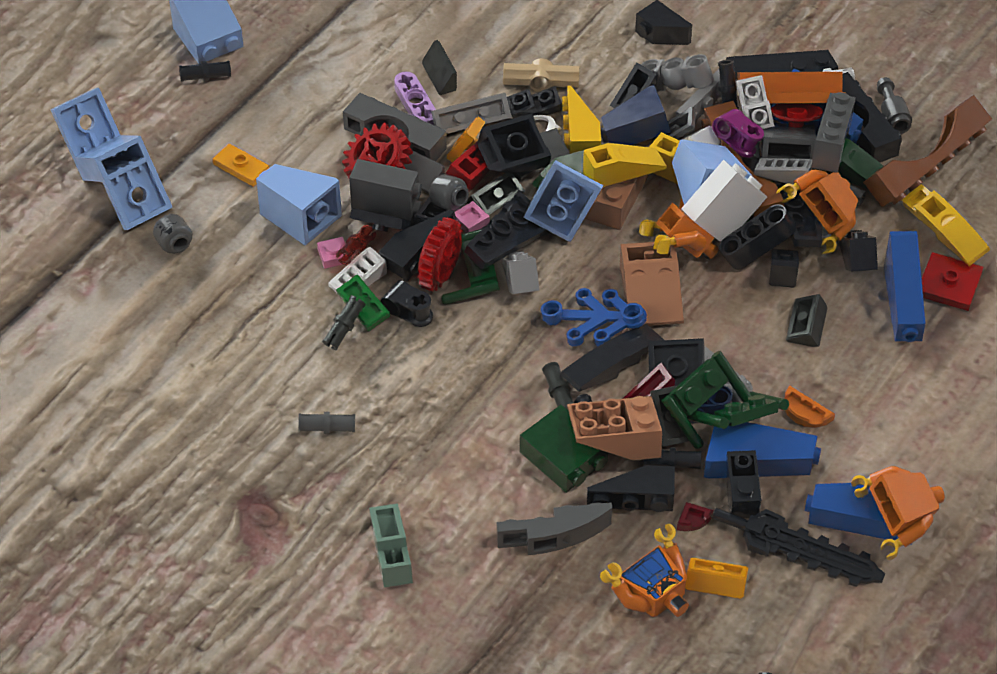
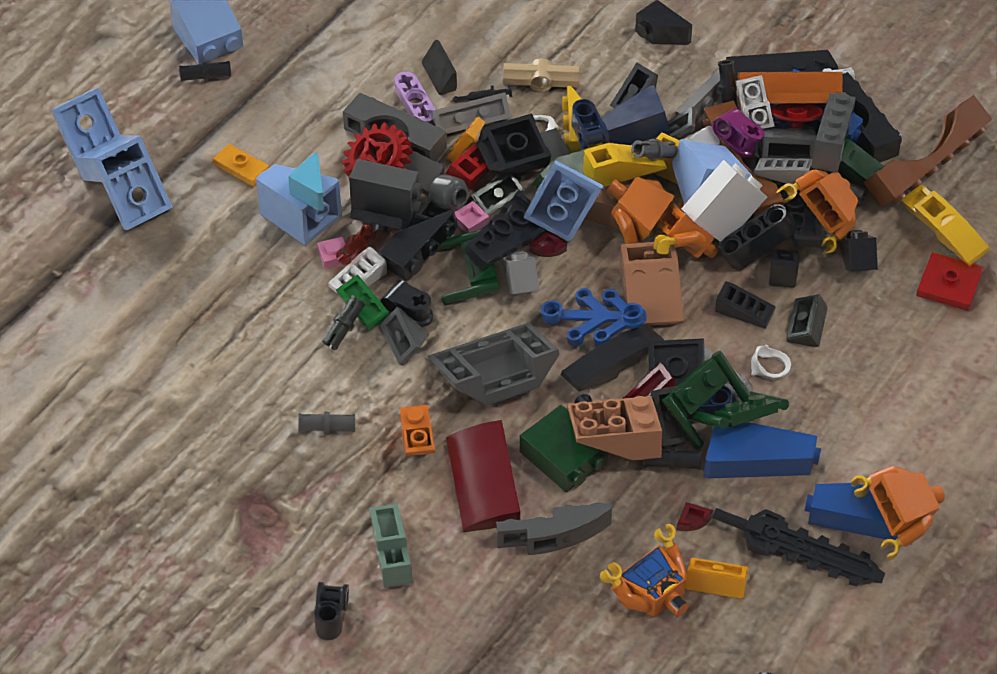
dark grey head [153,214,193,254] -> none
red gear [418,217,462,291] -> none
black slope [507,86,563,119] -> none
pearl dark grey pin [542,362,574,410] -> none
black slope [587,465,675,512] -> none
light grey piece [641,54,714,92] -> none
black slope [726,450,762,518] -> none
orange tile [784,385,835,428] -> none
dark grey piece [877,77,912,134] -> none
blue slope [884,231,926,342] -> none
none -> medium azure slope [288,153,324,211]
none -> black piece [314,582,349,640]
none -> dark grey slope [380,307,429,366]
none -> orange slope [400,404,435,456]
none -> dark grey slope [428,323,560,405]
none -> dark red slope [446,420,520,533]
none -> black piece [453,85,513,102]
none -> dark red tile [529,231,567,257]
none -> dark blue piece [571,99,609,149]
none -> orange torso [606,177,675,244]
none -> dark grey pin [631,139,678,160]
none -> black slope [715,281,776,329]
none -> white piece [751,344,791,381]

